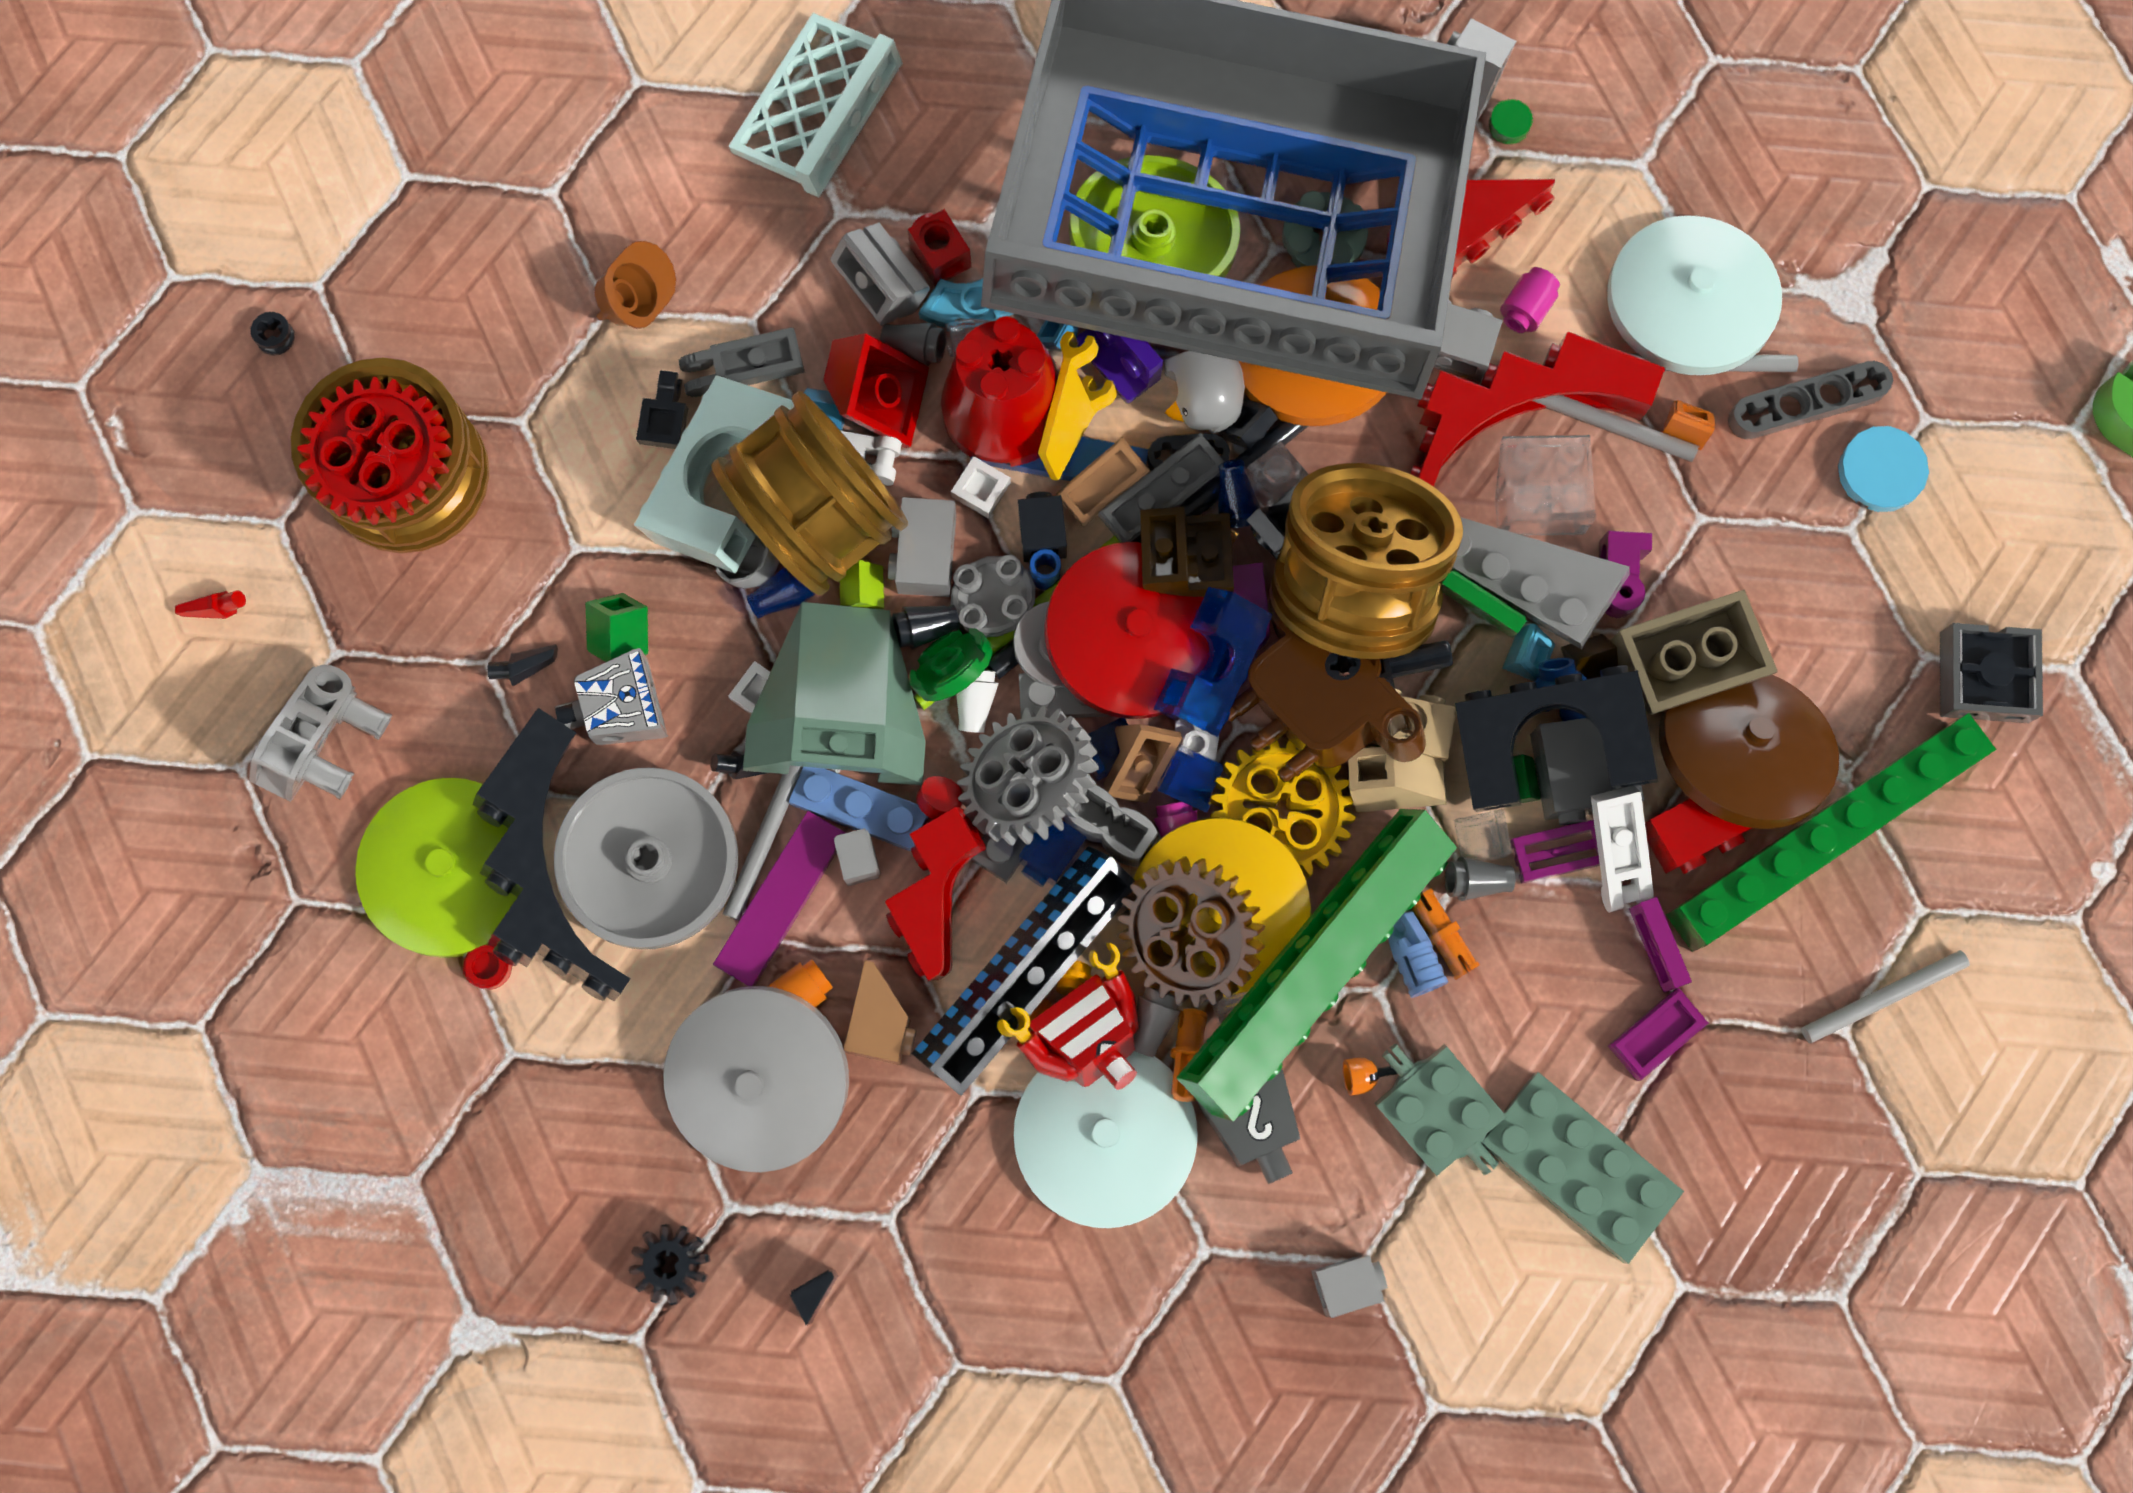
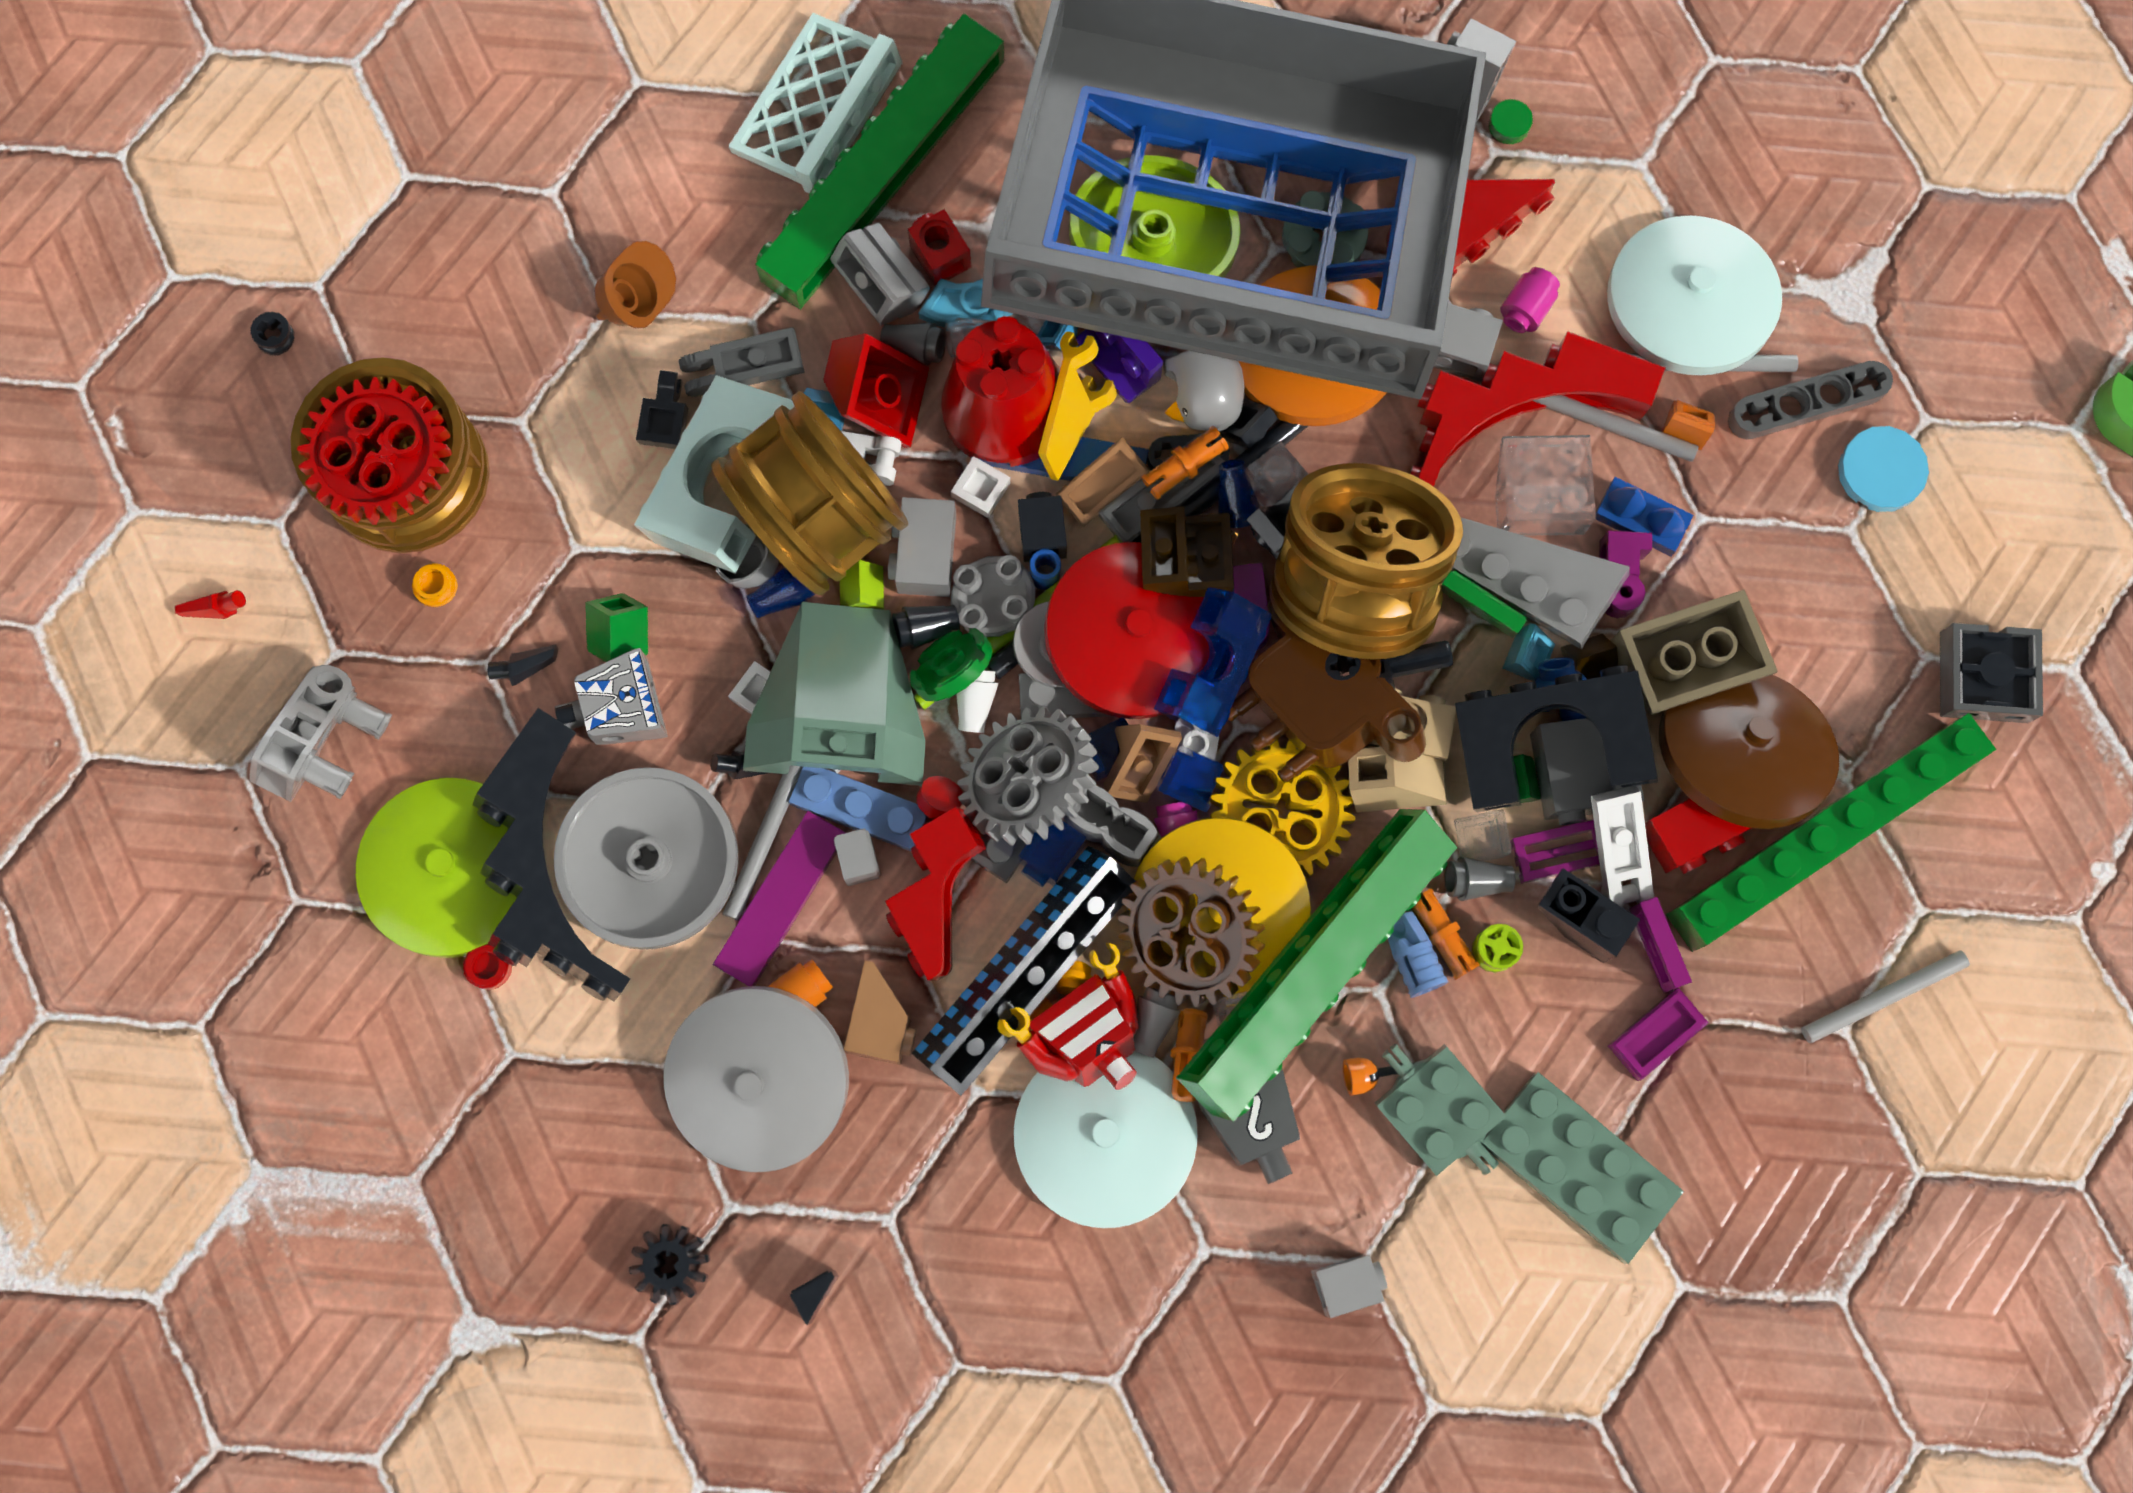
none -> light orange plate [412,563,457,607]
none -> green brick [755,13,1005,310]
none -> orange pin [1141,426,1229,500]
none -> lime wheel [1472,924,1523,973]
none -> black slope [1537,868,1640,963]
none -> blue tile [1593,477,1694,557]

